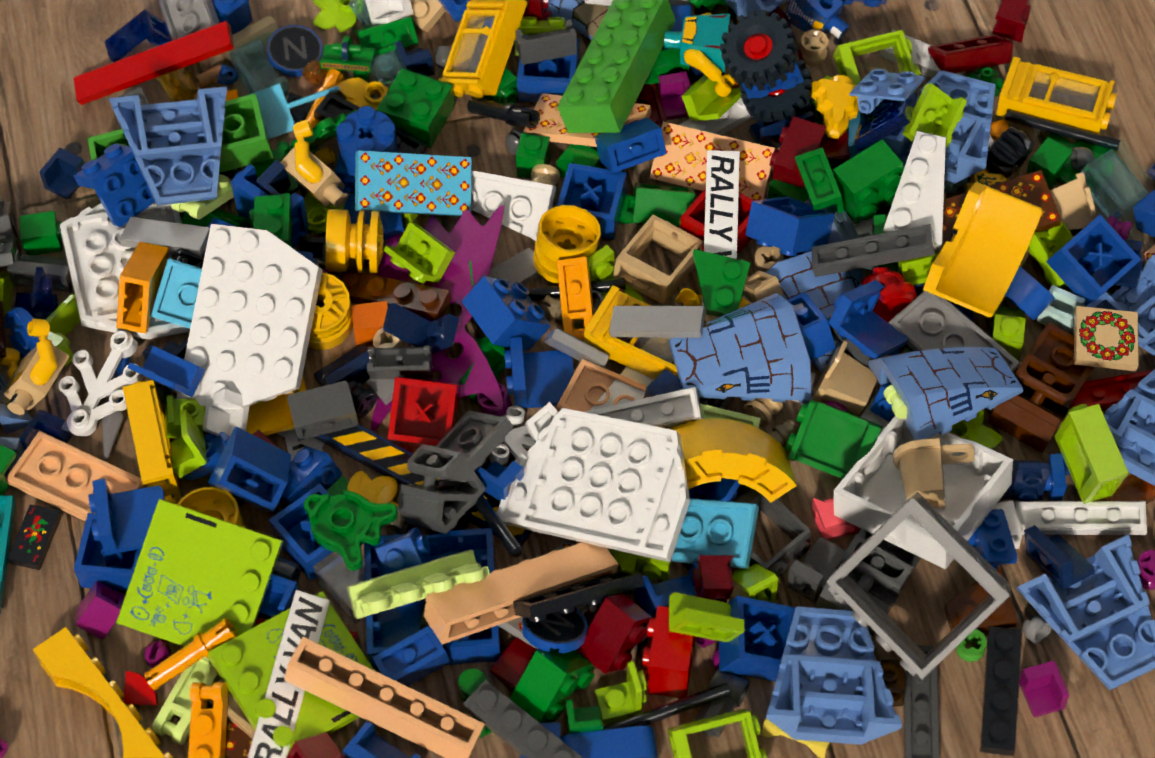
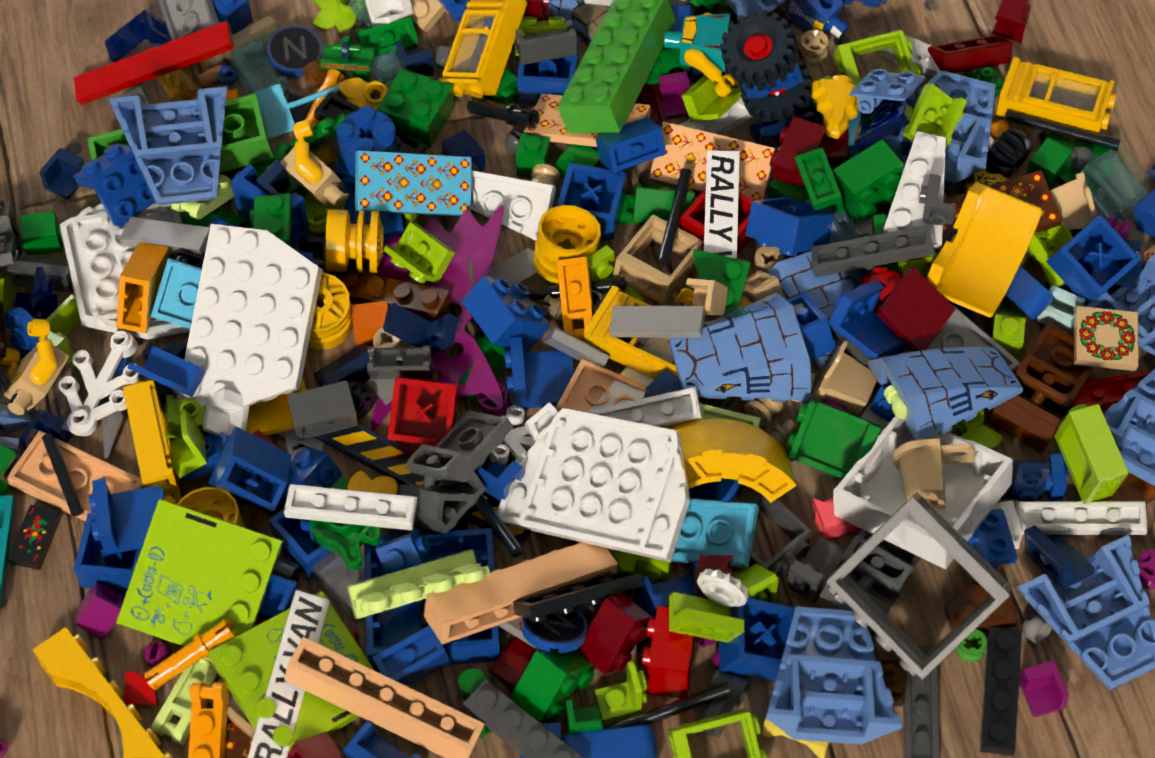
none -> black bar [42,433,84,516]
none -> white tile [284,484,418,531]
none -> clear blue panel [441,129,486,170]
none -> black bar [657,168,692,266]
none -> tan panel [686,278,728,317]
none -> white gear [697,569,749,607]
none -> dark red tile [876,267,956,351]
none -> dark grey bracket [919,174,956,225]

